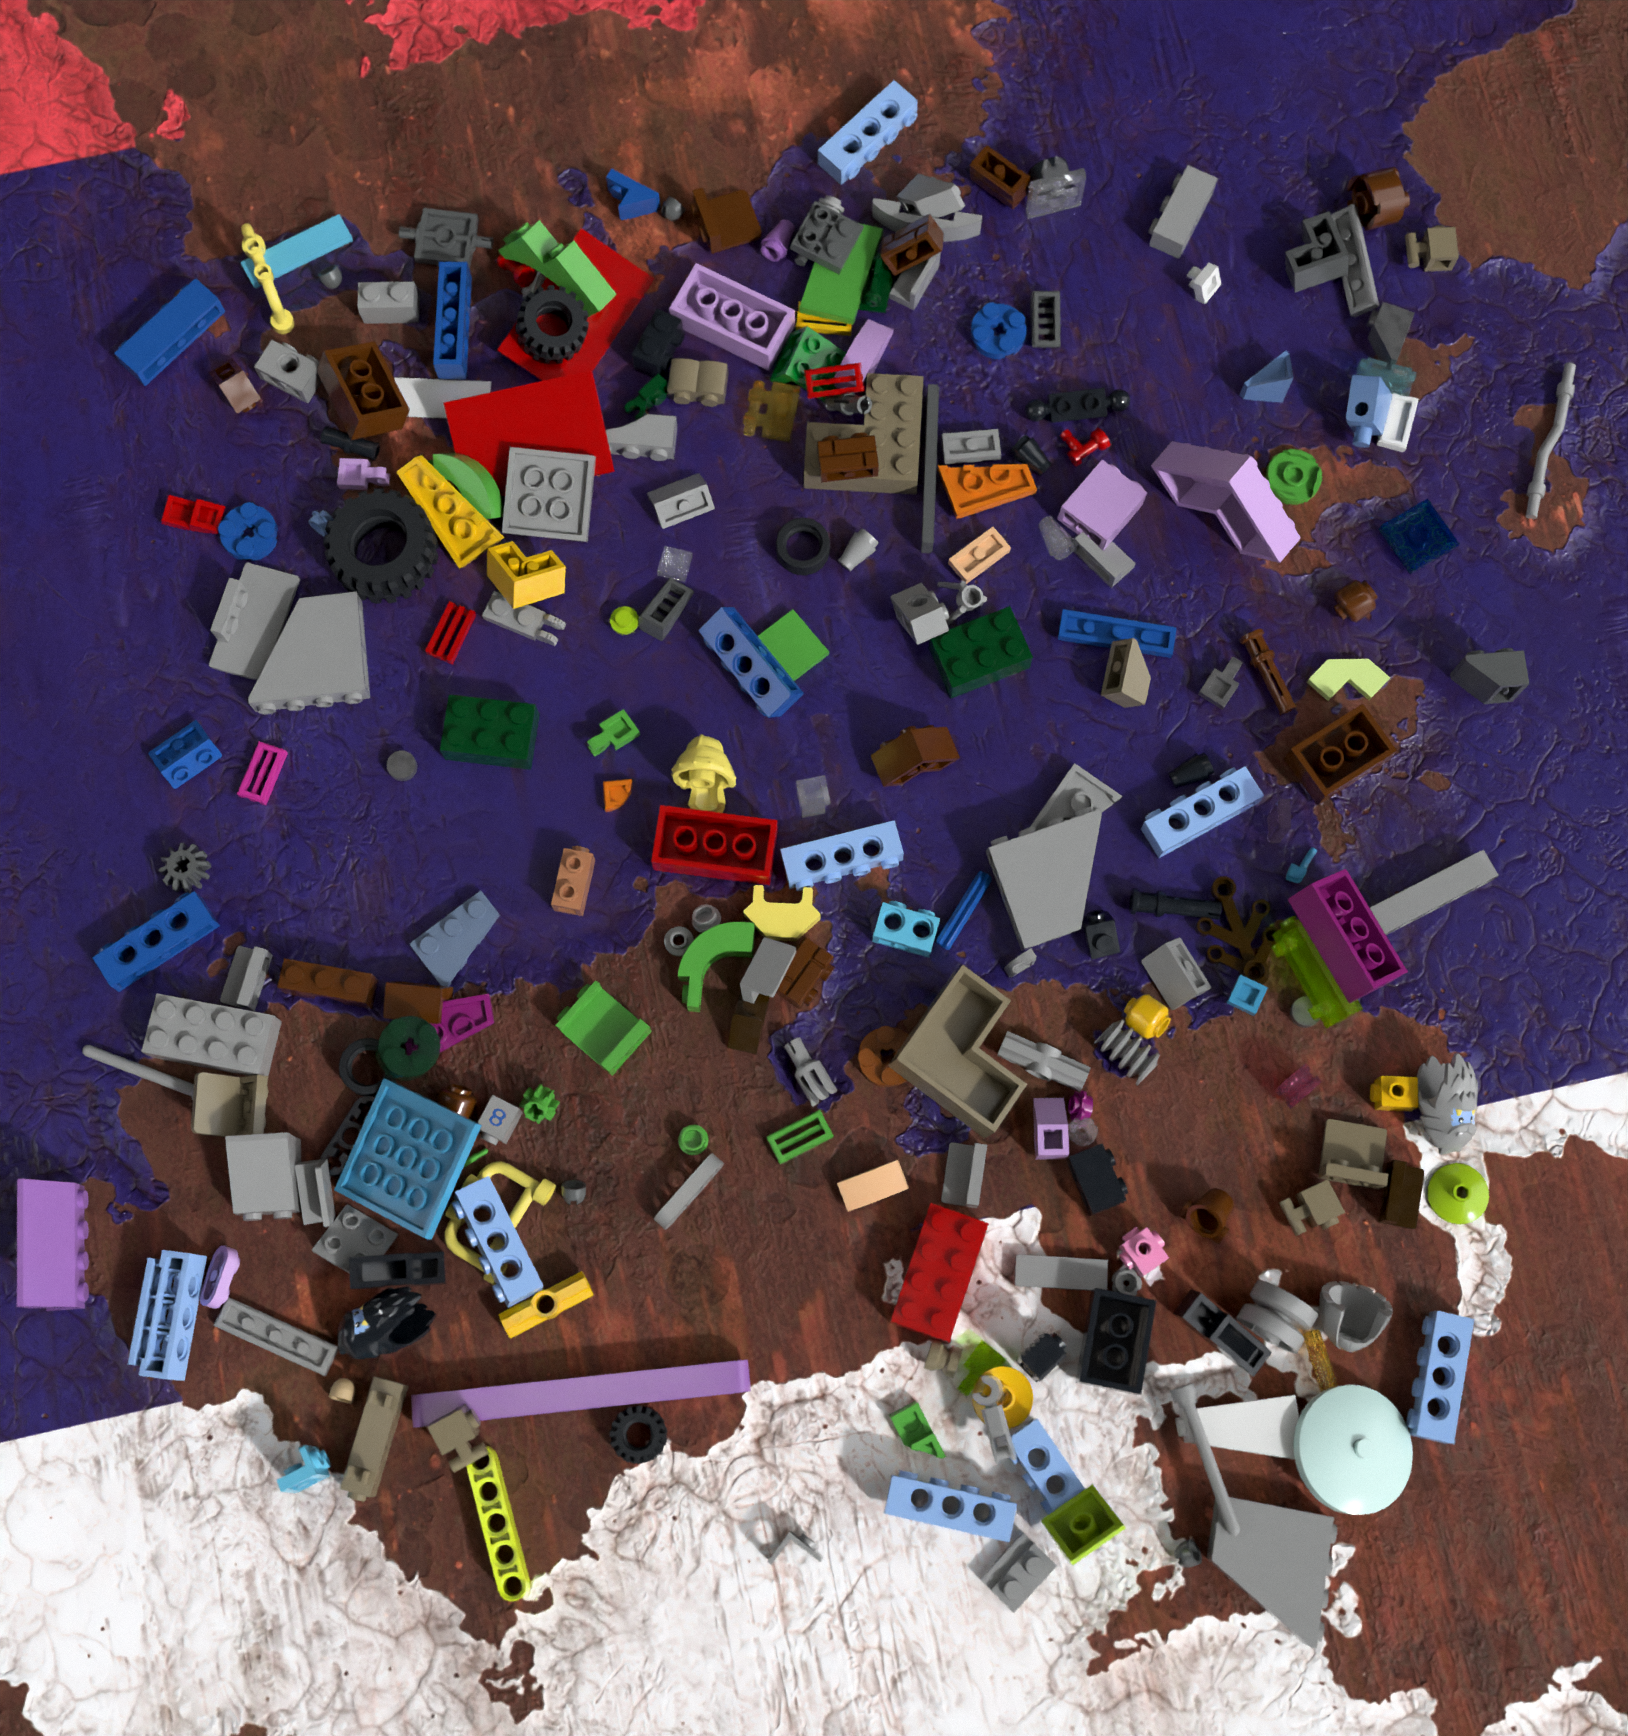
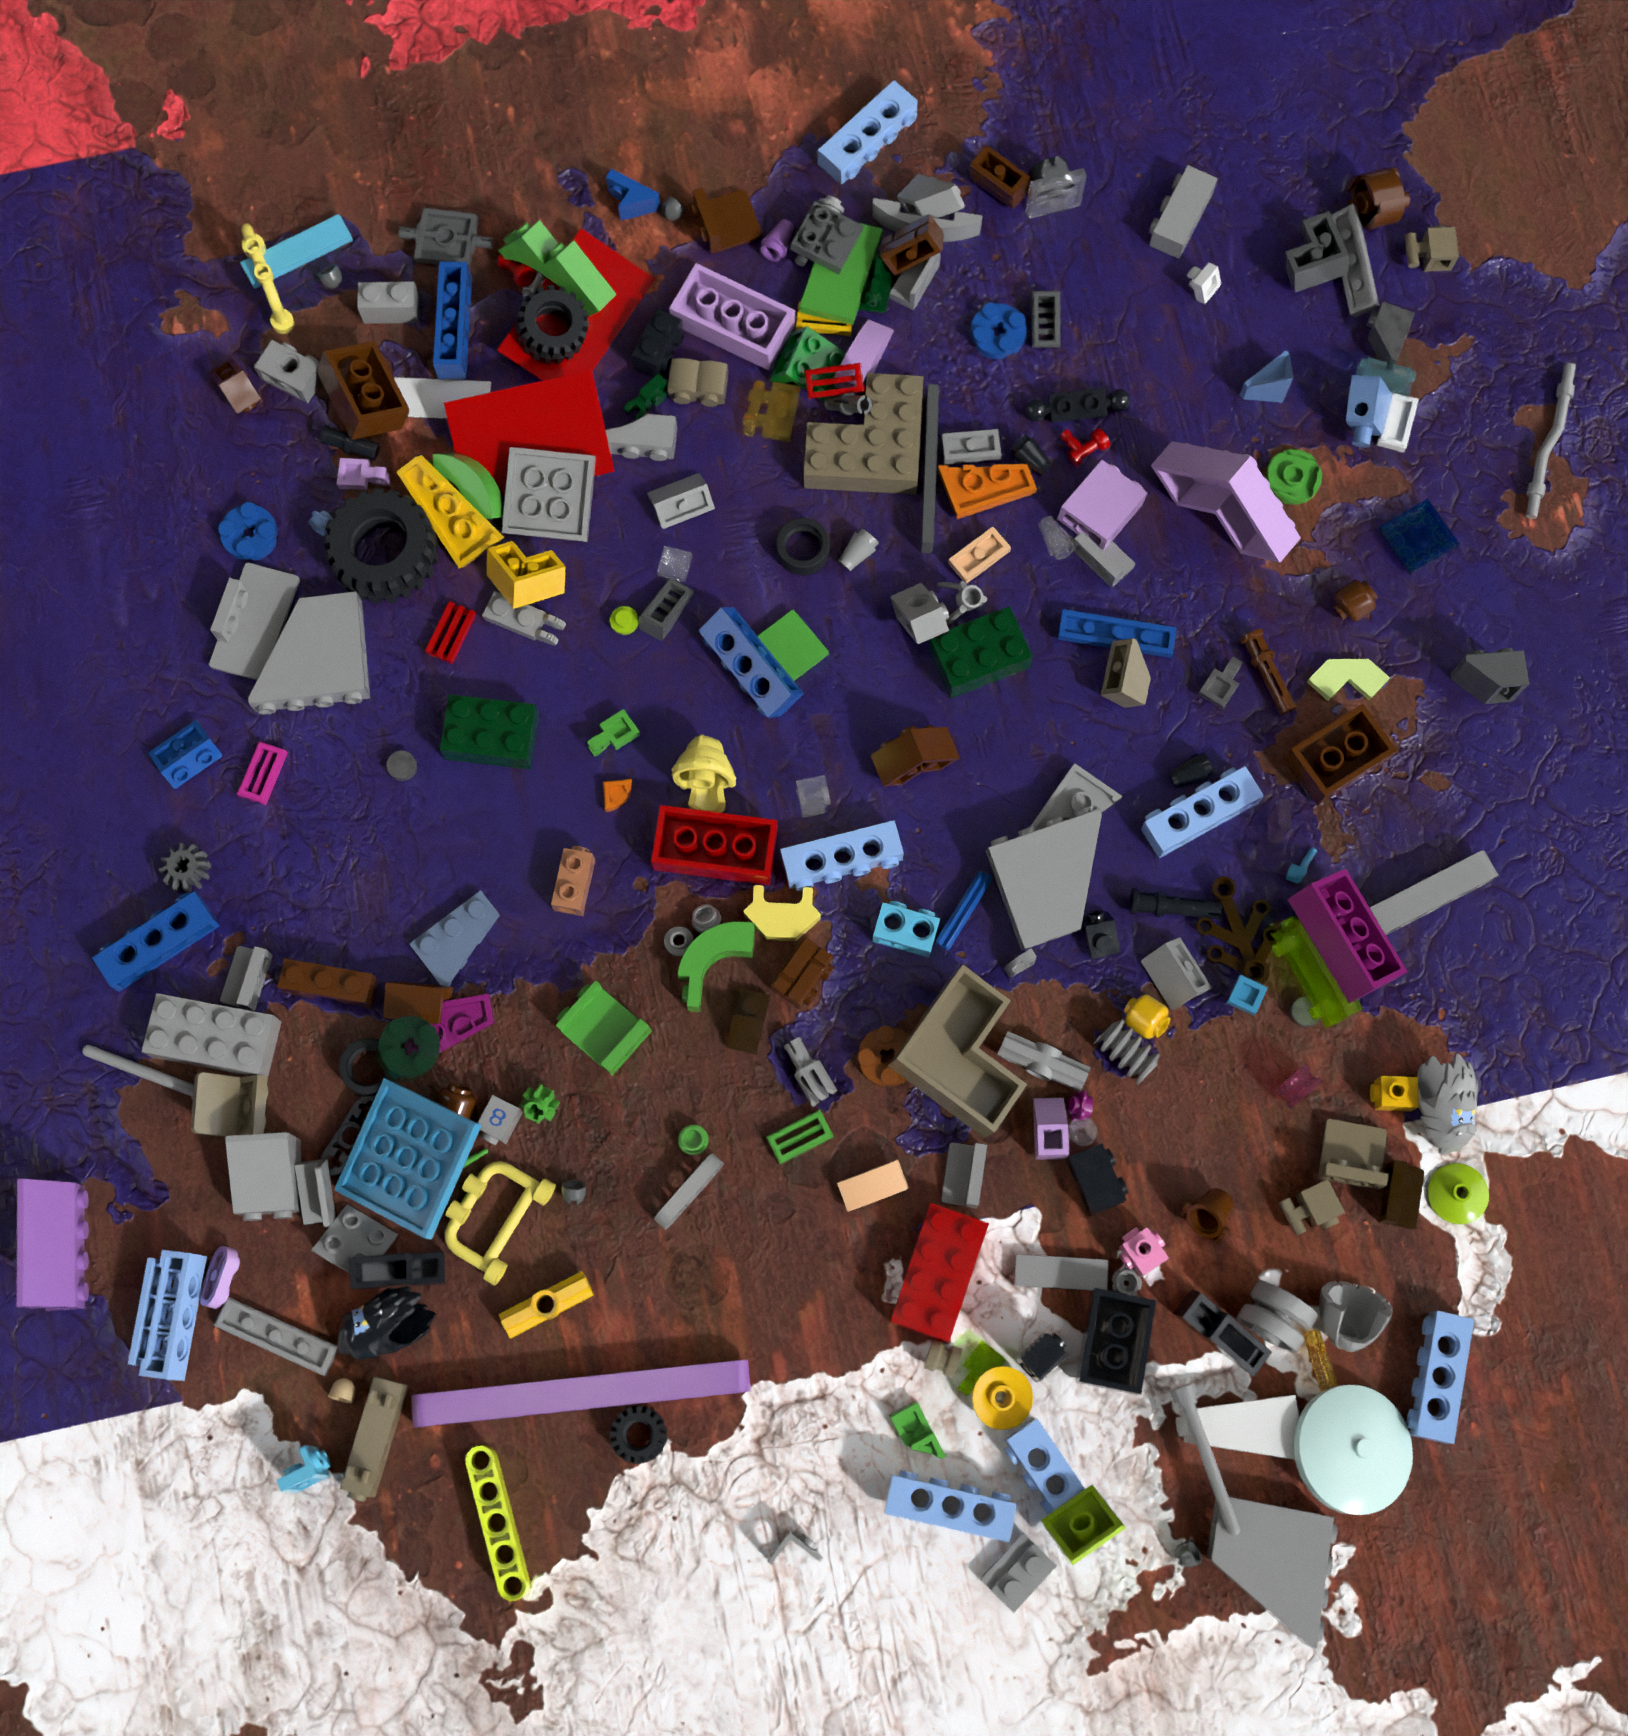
blue brick [114,278,225,386] -> none
red slope [161,495,225,534] -> none
dark tan brick [427,1404,488,1472] -> none
light blue brick [452,1176,543,1308] -> none
light grey panel [740,937,796,1004] -> none
reddish brown brick [817,432,879,483] -> none
light grey piece [971,1375,1017,1465] -> none

